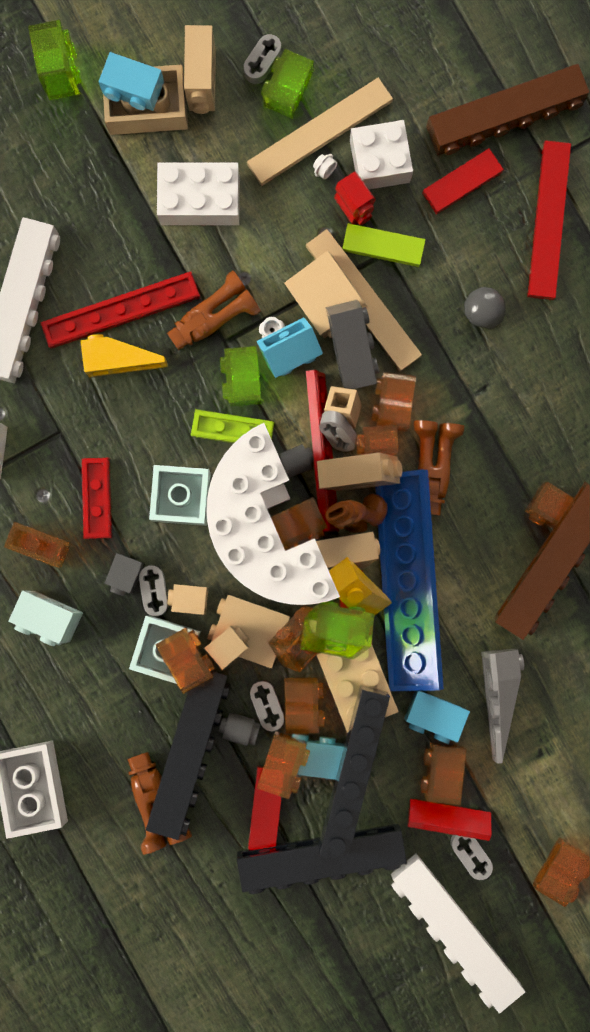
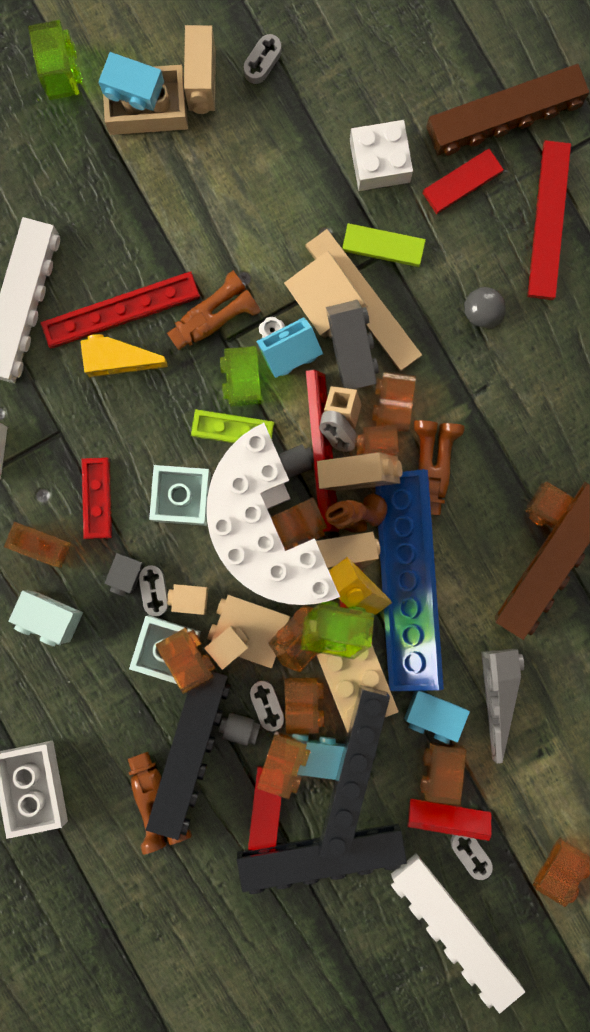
white brick [157,163,240,225] -> none
tan tile [247,77,393,186] -> none
clear neon green brick [261,49,314,119] -> none
white plate [313,154,337,179] -> none
red brick [334,171,376,226] -> none

